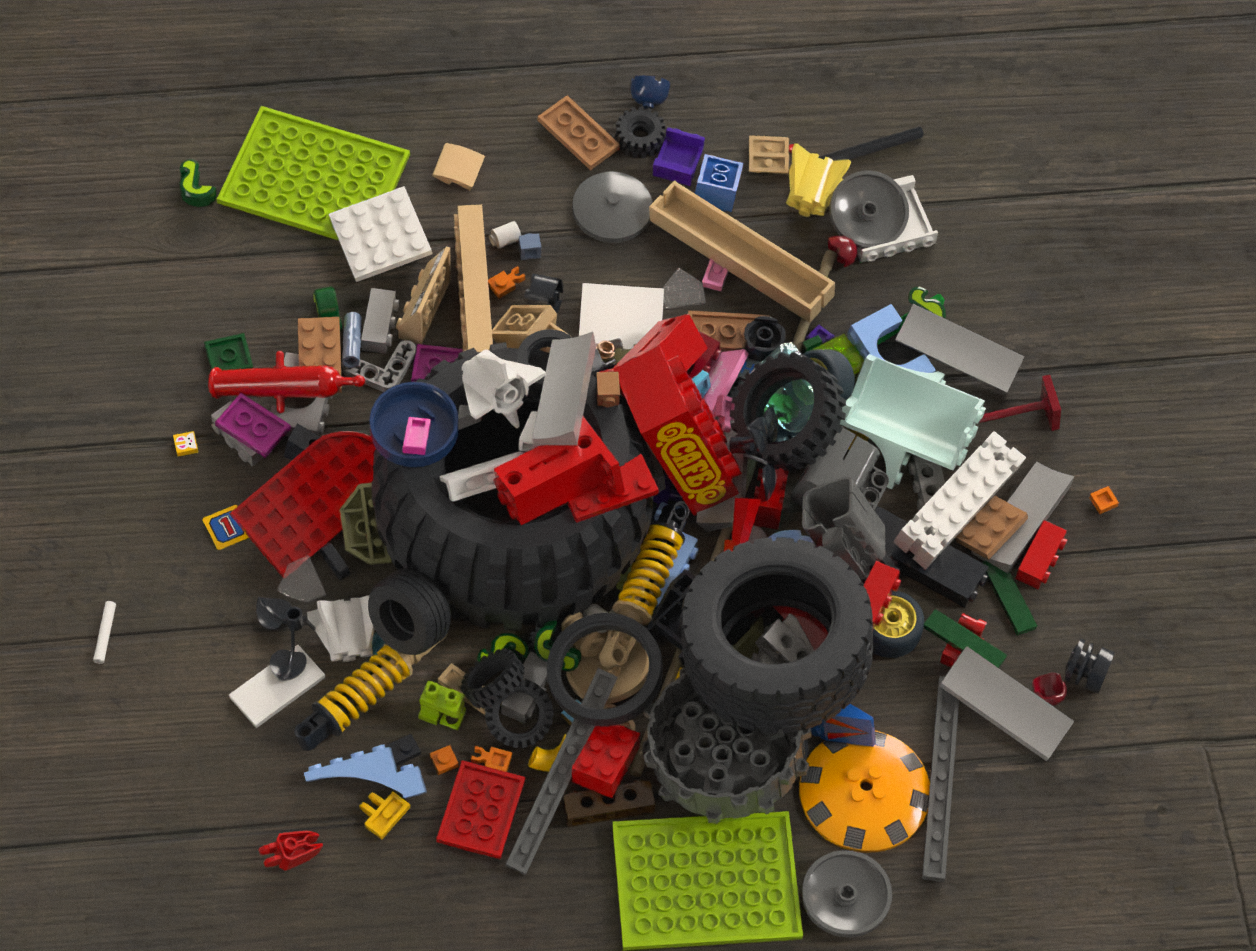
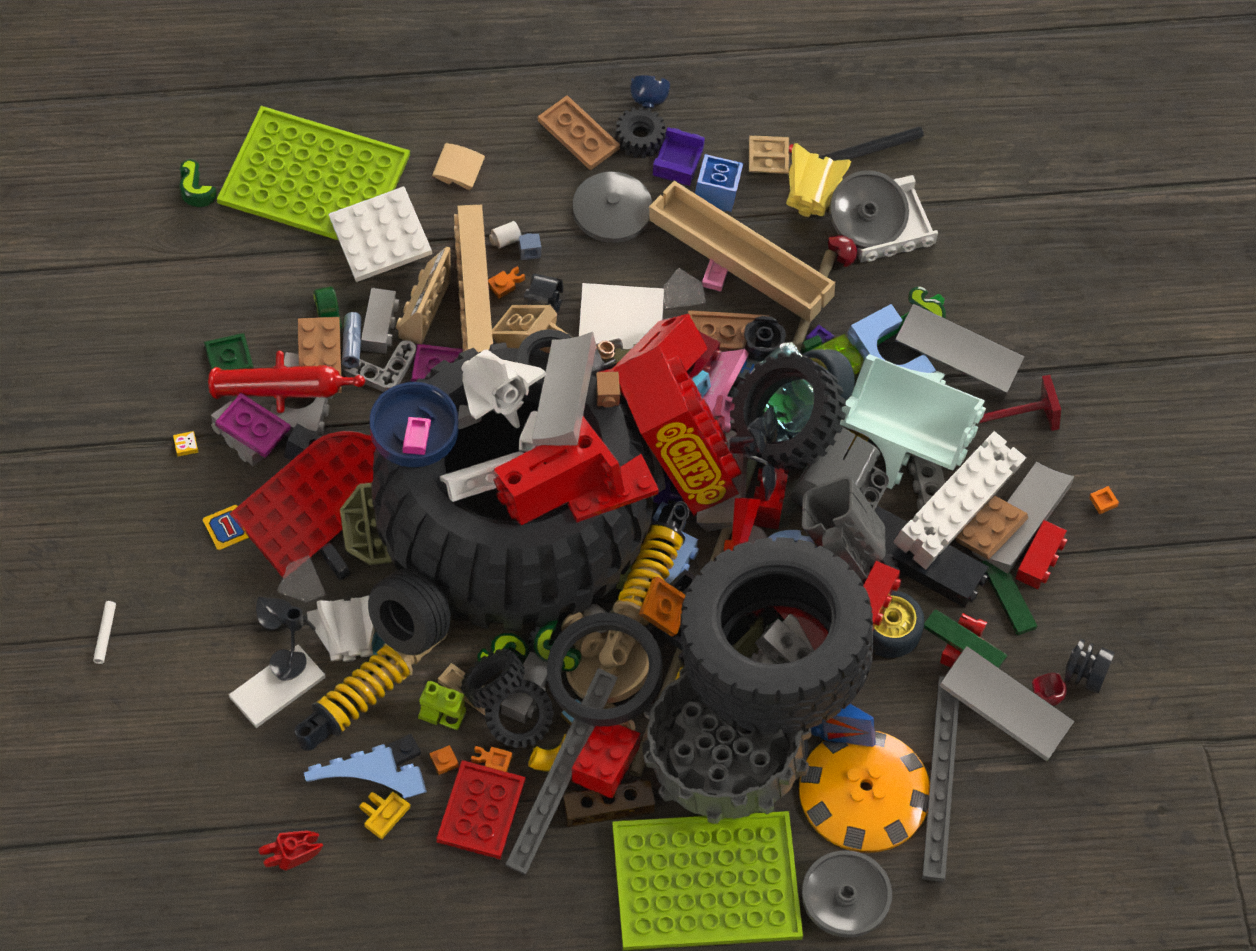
none -> orange plate [639,576,685,636]

